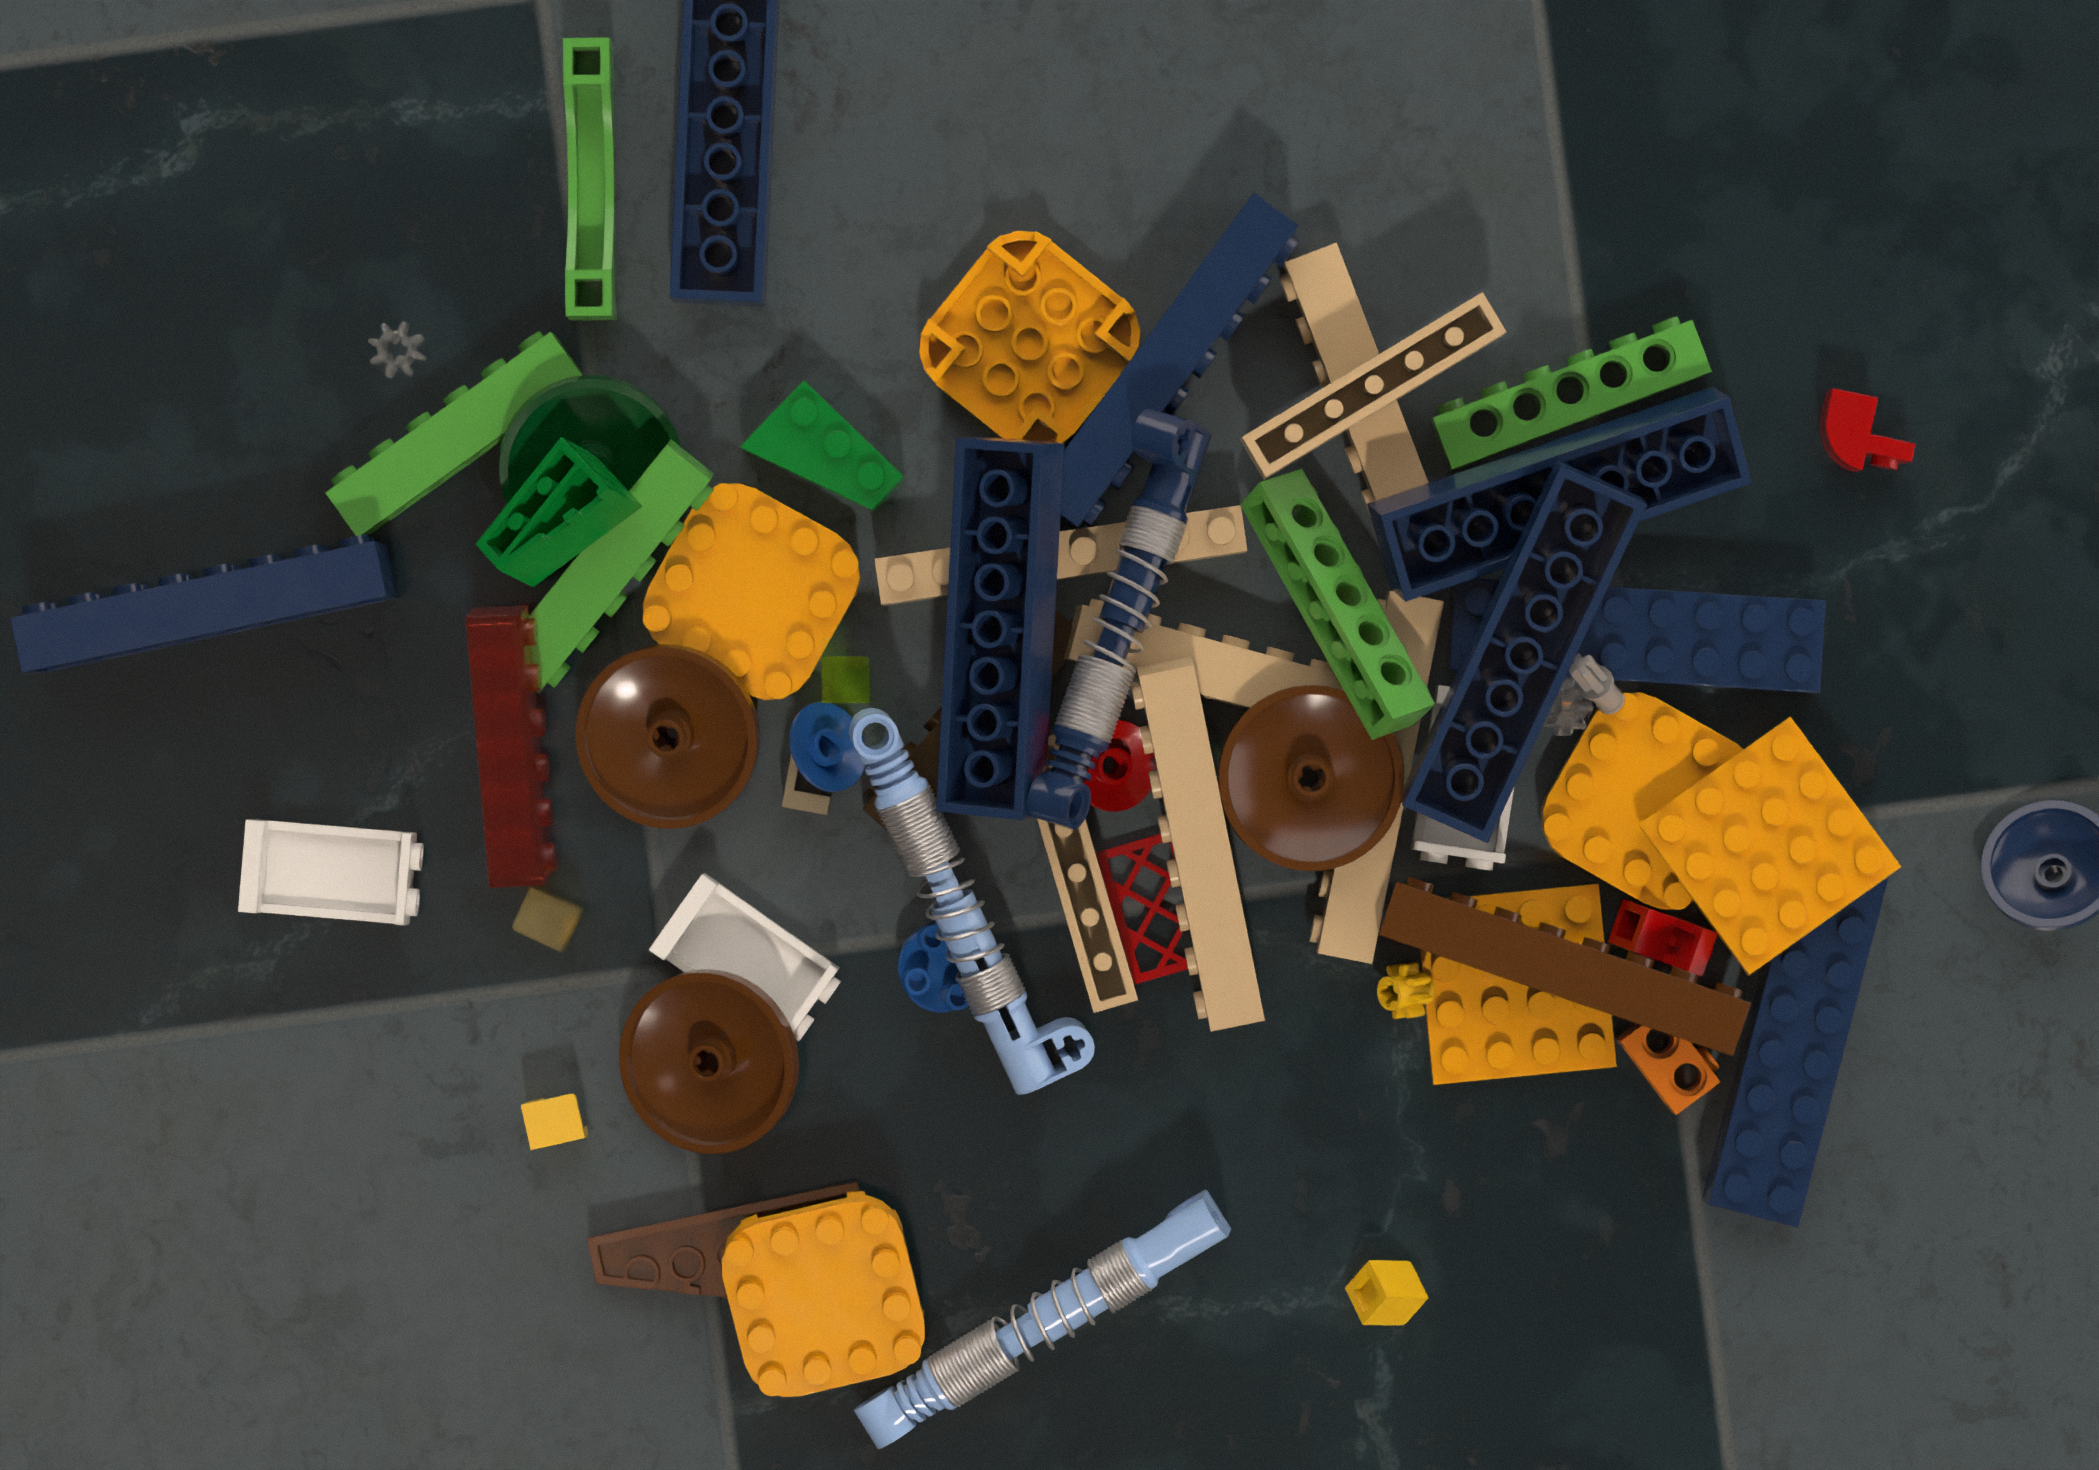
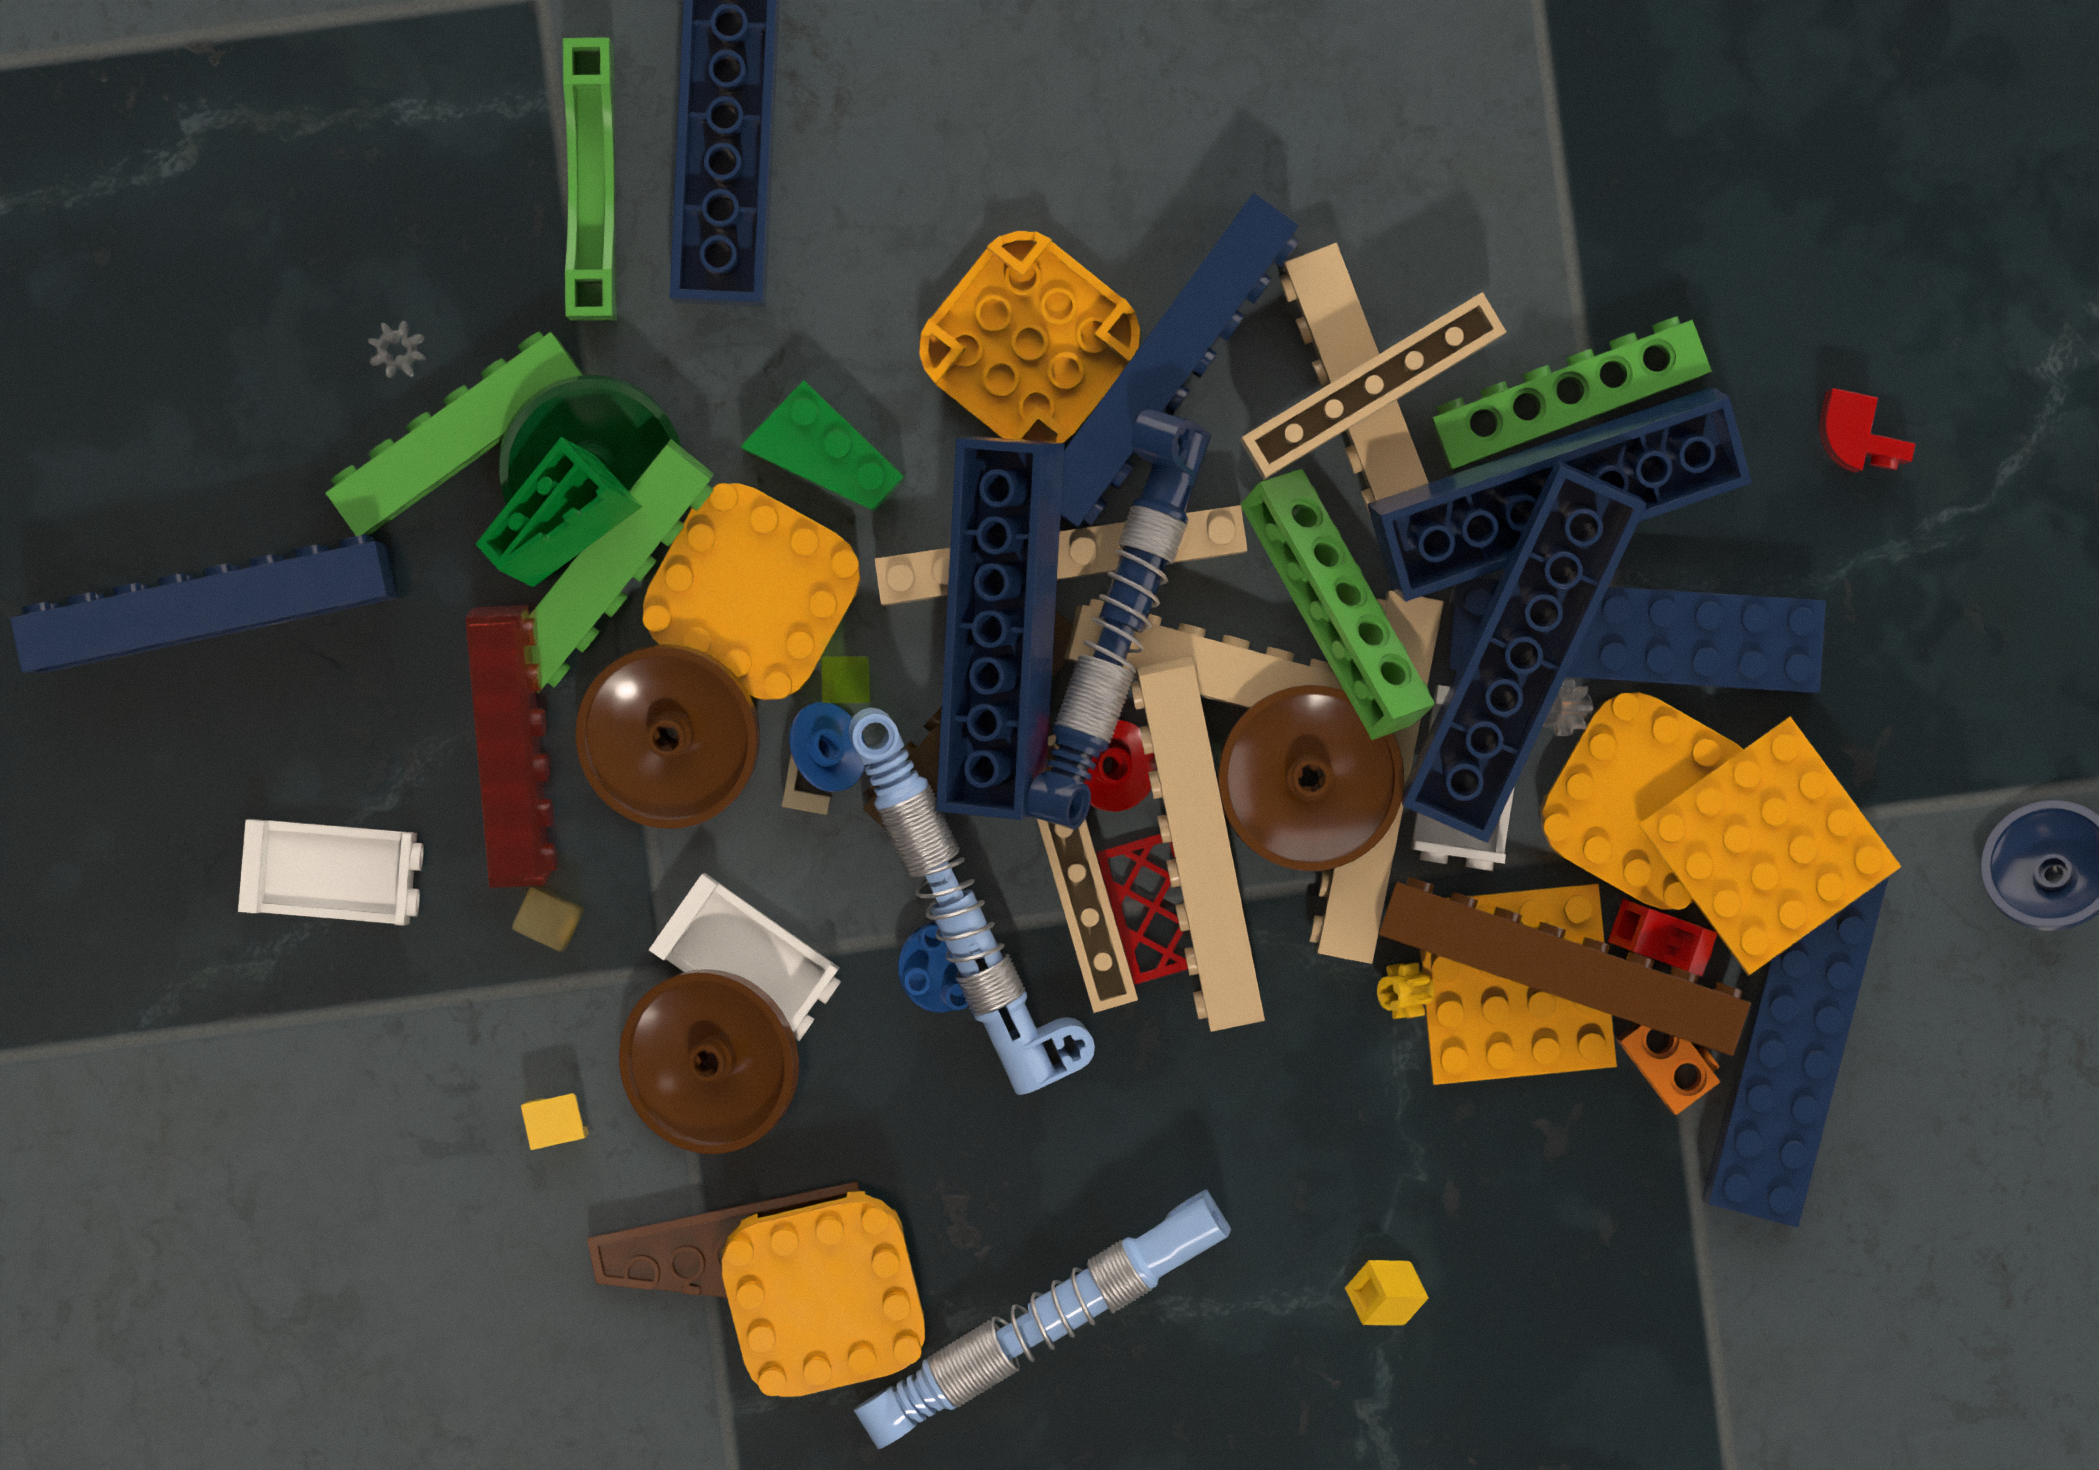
light grey axle [1569,654,1625,714] -> none

